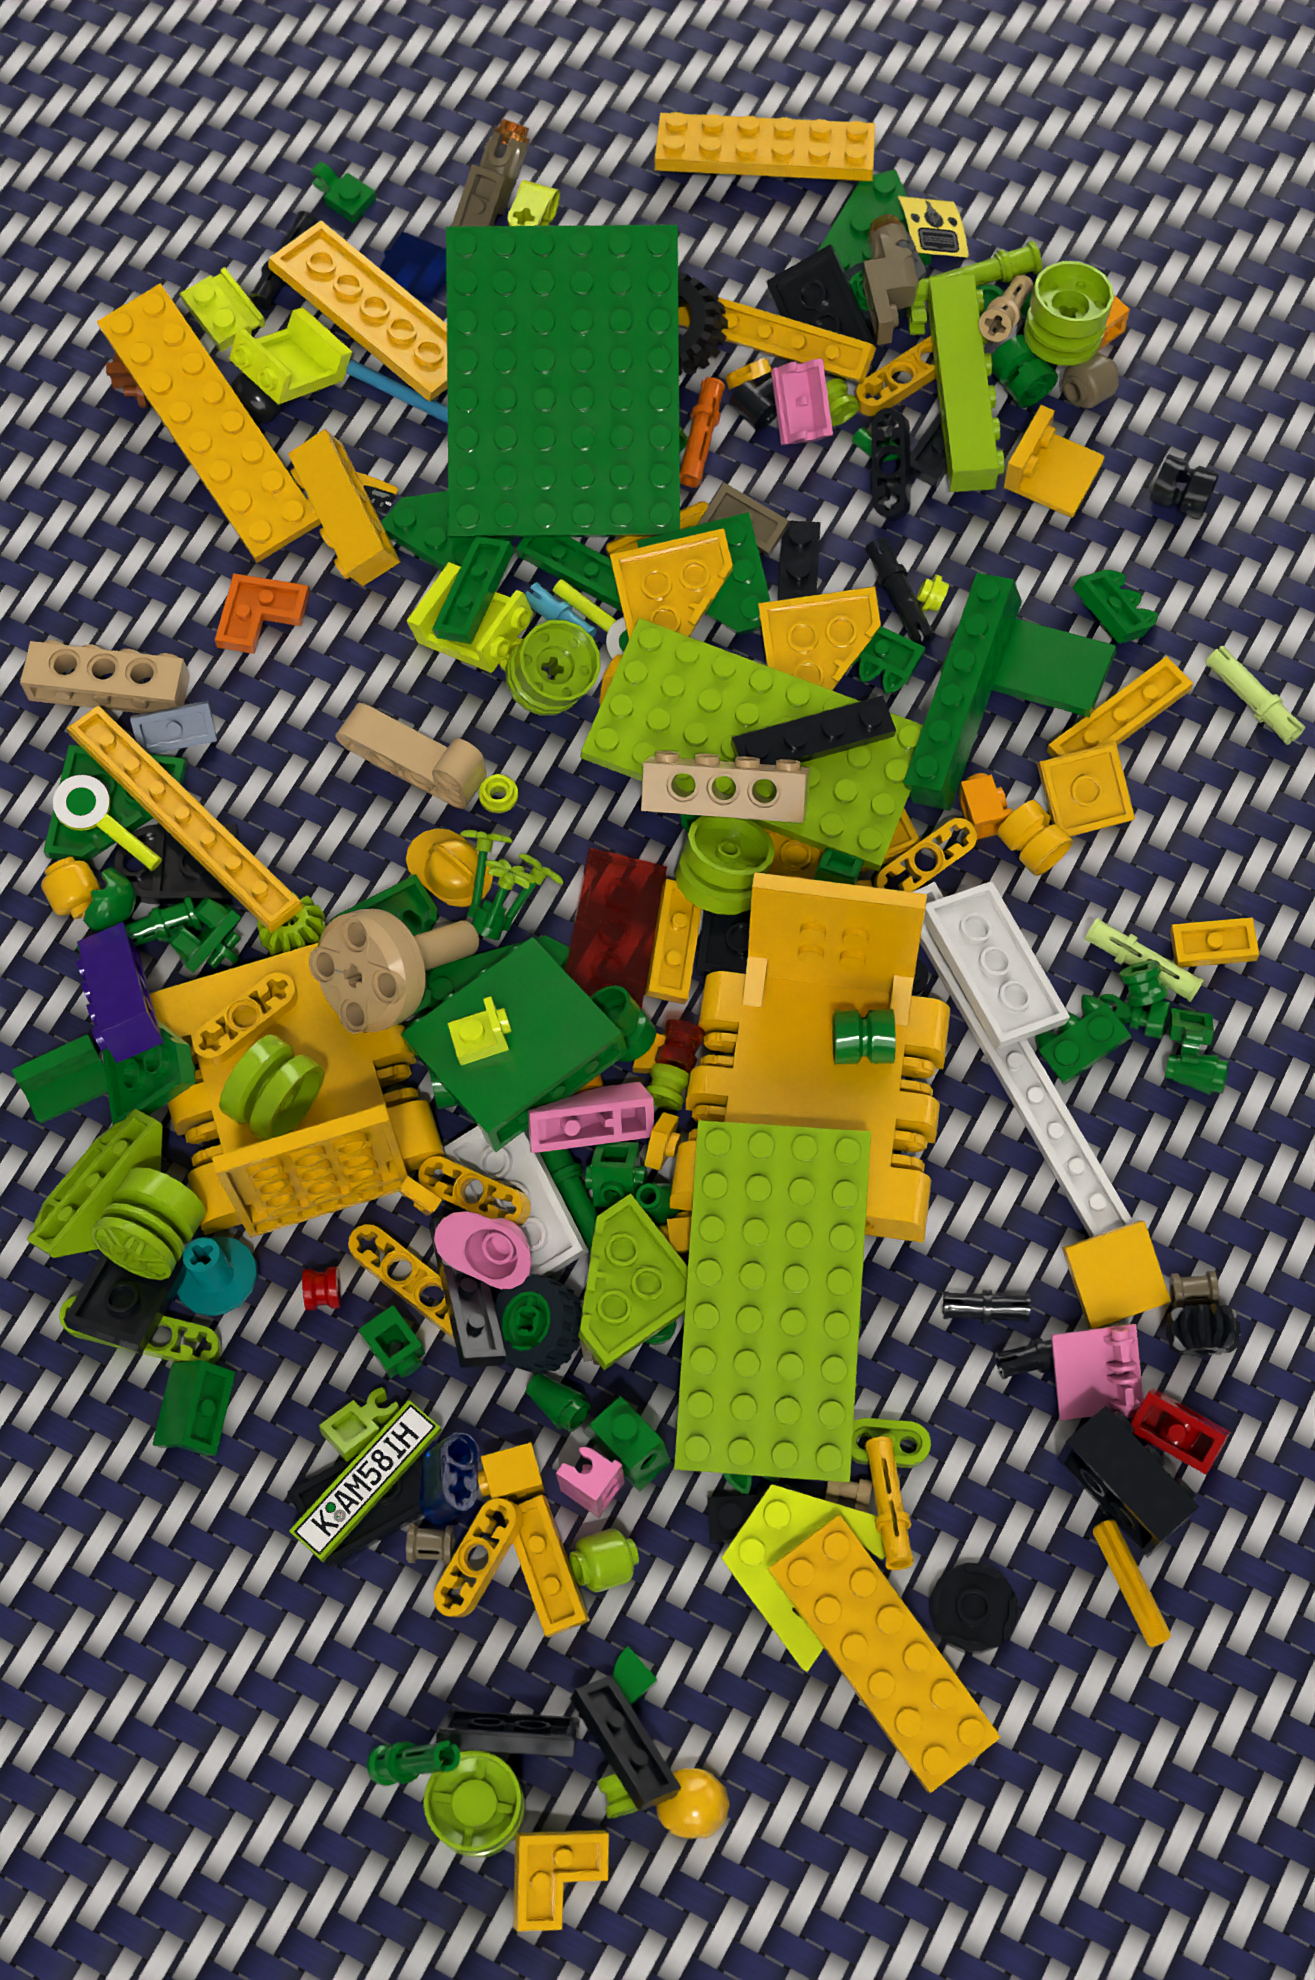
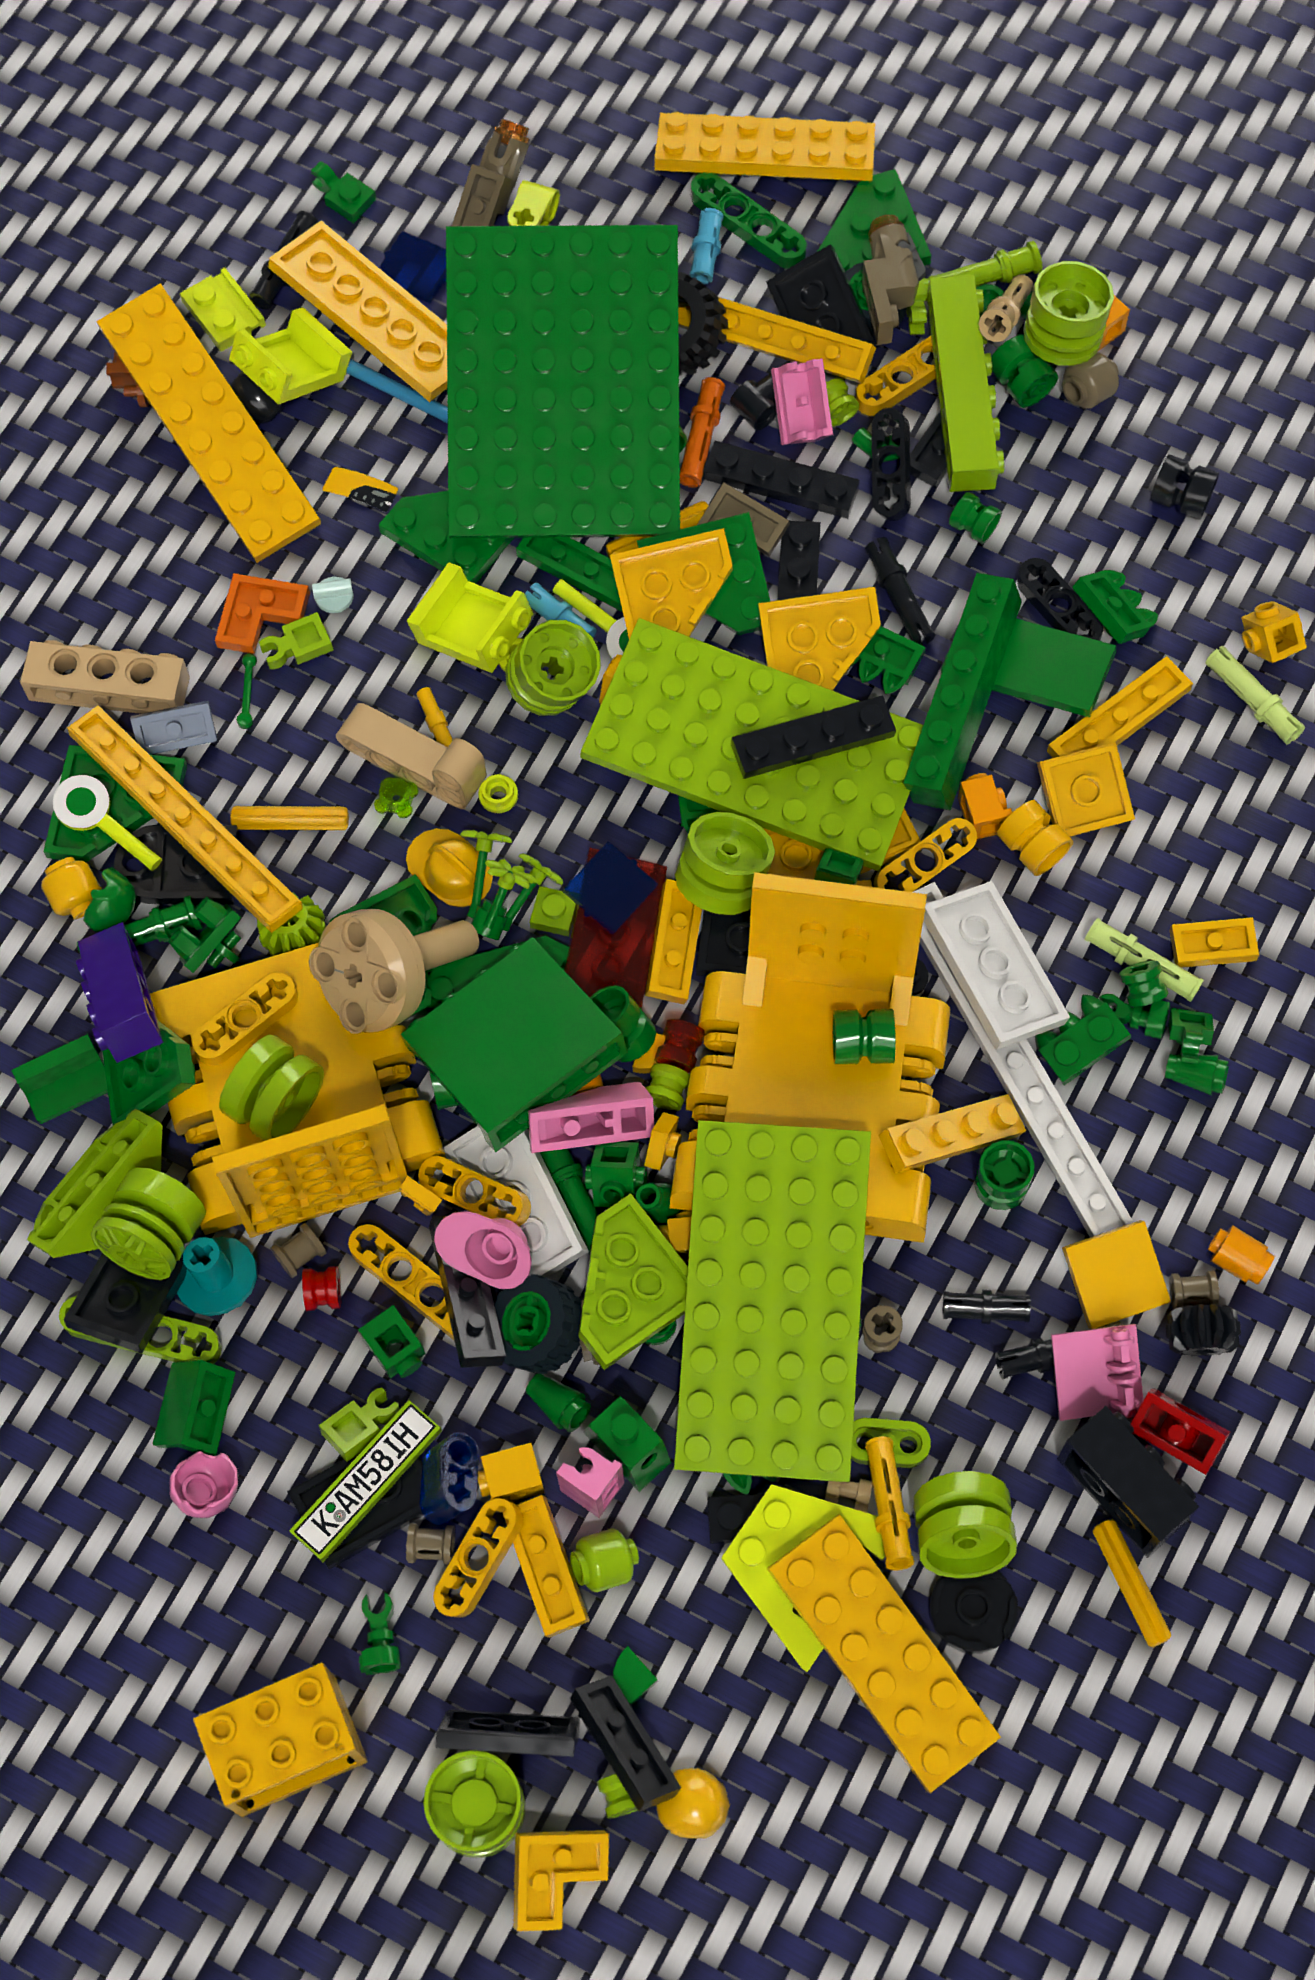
yellow brick [288,429,400,586] -> none
green pin [366,1741,461,1786] -> none
green plate [432,536,514,644] -> none
neon yellow bracket [448,996,512,1066] -> none
tan brick [641,751,810,823] -> none
yellow tile [724,358,771,389] -> none
sticker [898,196,969,258] -> none
neon yellow plate [916,574,949,612] -> none
yellow bracket [1004,405,1104,517] -> none
none -> bright pink hair [169,1451,238,1518]
none -> yellow container [193,1662,368,1817]
none -> yellow axle [230,806,349,830]
none -> green hinge [236,653,257,729]
none -> lime plate [259,612,334,670]
none -> dark tan bush [270,1223,327,1278]
none -> light aqua plate [312,577,353,613]
none -> green piece [359,1592,401,1675]
none -> clear neon green plate [374,777,418,819]
none -> yellow piece [416,687,453,747]
none -> lime plate [529,886,579,937]
none -> clear blue piece [562,841,658,935]
none -> medium azure pin [690,208,723,285]
none -> green beam [691,173,807,269]
none -> black plate [703,440,860,519]
none -> dark tan bush [862,1305,903,1353]
none -> yellow plate [878,1094,1026,1173]
none -> lime wheel [913,1471,1017,1579]
none -> green wheel [949,492,1002,544]
none -> green wheel [974,1140,1034,1210]
none -> black beam [1017,558,1103,641]
none -> light orange brick [1207,1225,1275,1285]
none -> yellow brick [1241,602,1307,663]

